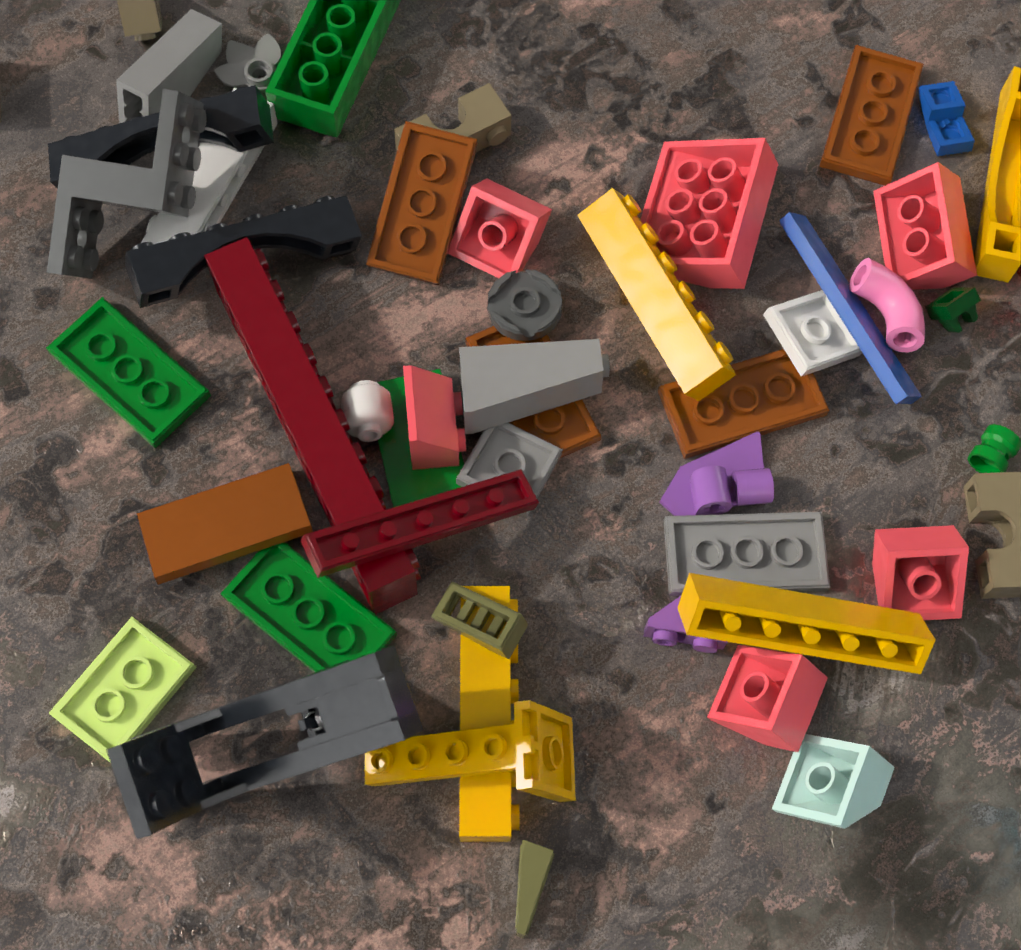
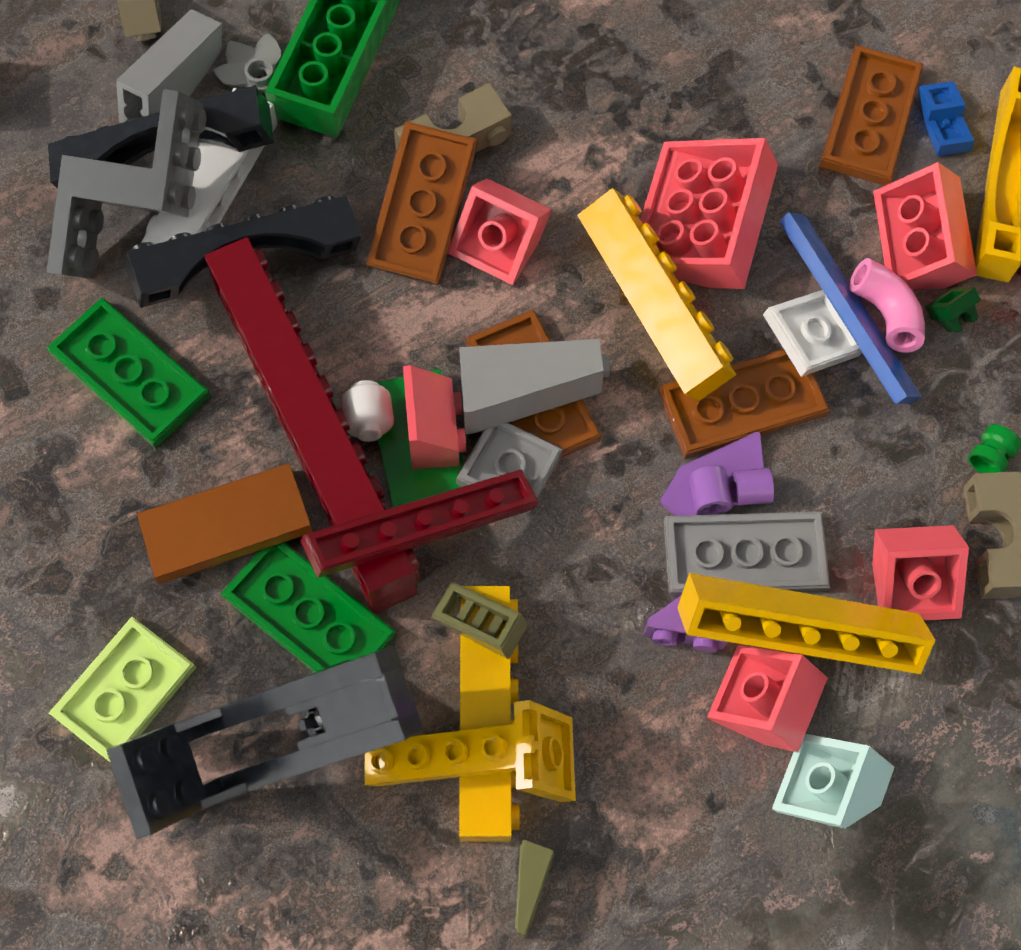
dark grey tile [487,269,562,341] -> none

